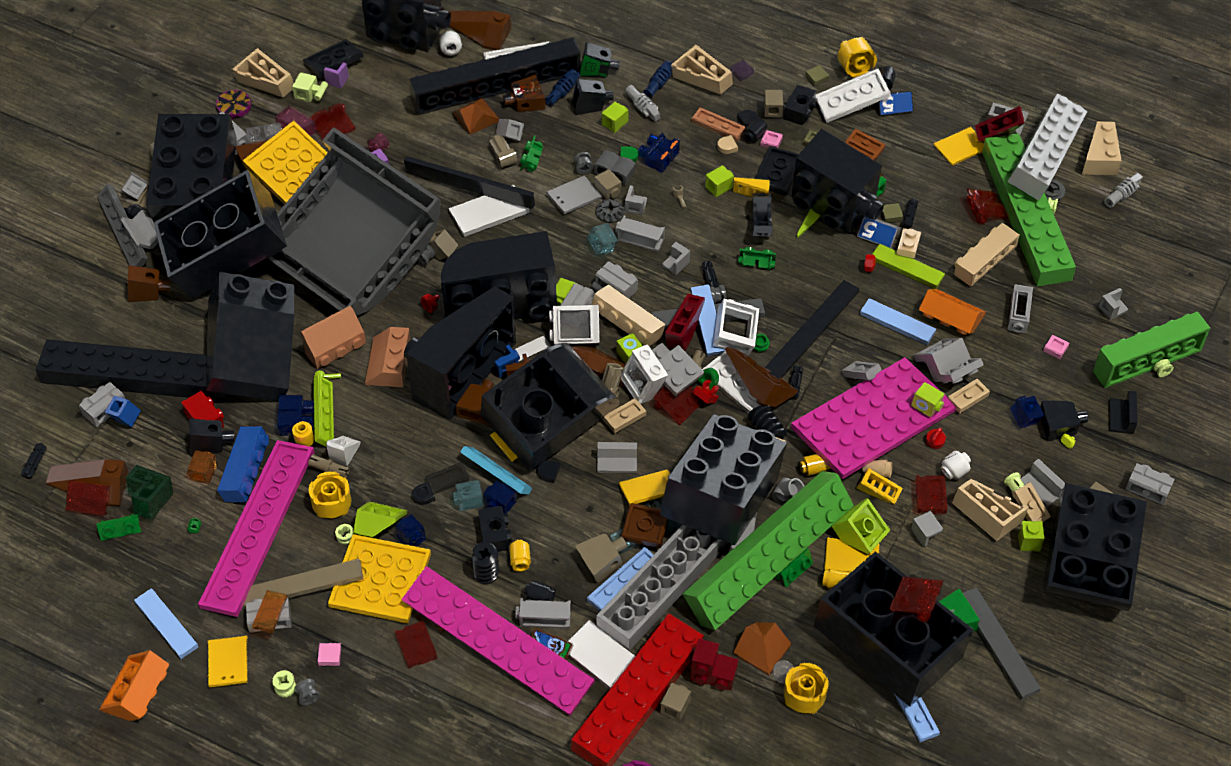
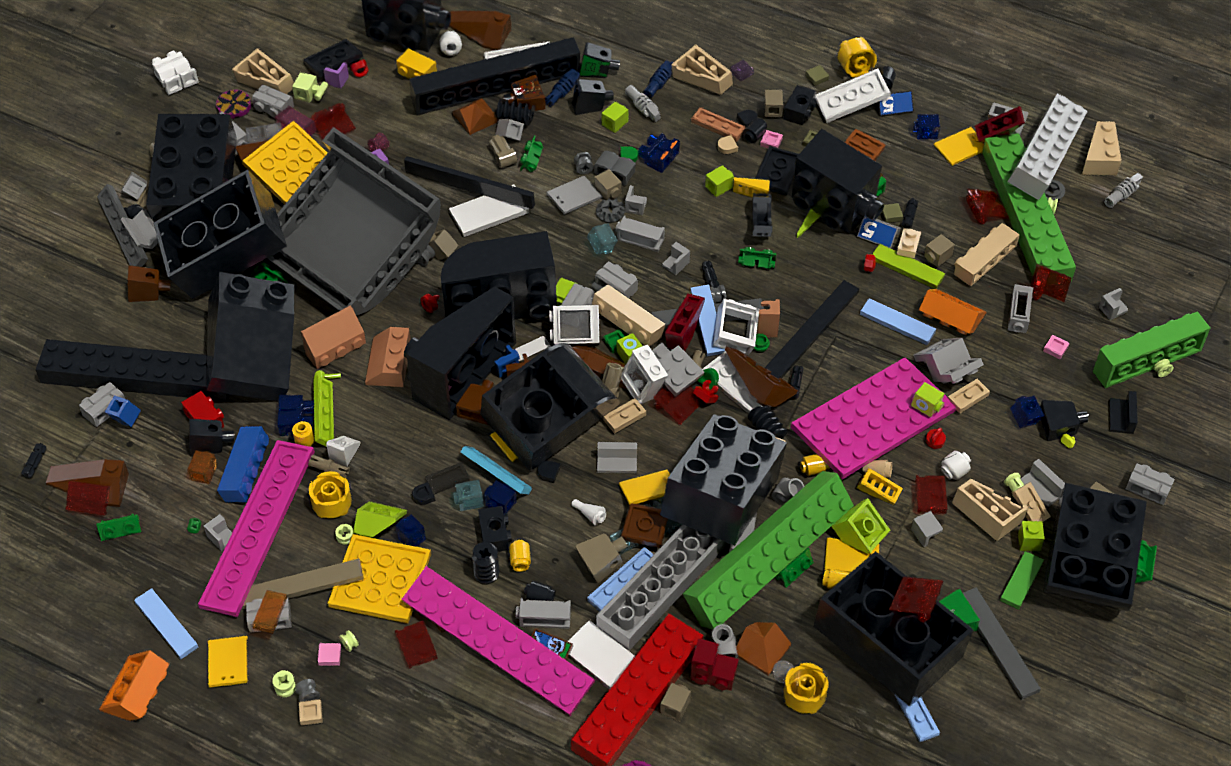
clear green brick [125,465,173,520] -> none
dark tan hand [673,185,687,209] -> none
light grey plate [842,361,882,381] -> none
none -> white hips [152,50,199,95]
none -> light grey panel [204,514,232,551]
none -> green hinge [250,261,288,283]
none -> light grey brick [252,85,294,120]
none -> tan plate [299,700,323,725]
none -> yellowish green bush [339,630,359,652]
none -> red tile [350,59,368,77]
none -> yellow brick [396,48,437,78]
none -> black piece [497,99,535,126]
none -> white cone [572,499,606,525]
none -> green tile [603,329,625,353]
none -> light grey piece [712,624,738,658]
none -> nougat hinge [757,299,780,337]
none -> clear blue brick [913,114,940,139]
none -> dark tan brick [924,234,955,267]
none -> bright green tile [1000,551,1044,610]
none -> clear red hinge [1030,264,1072,302]
none -> green hinge [1135,540,1157,583]

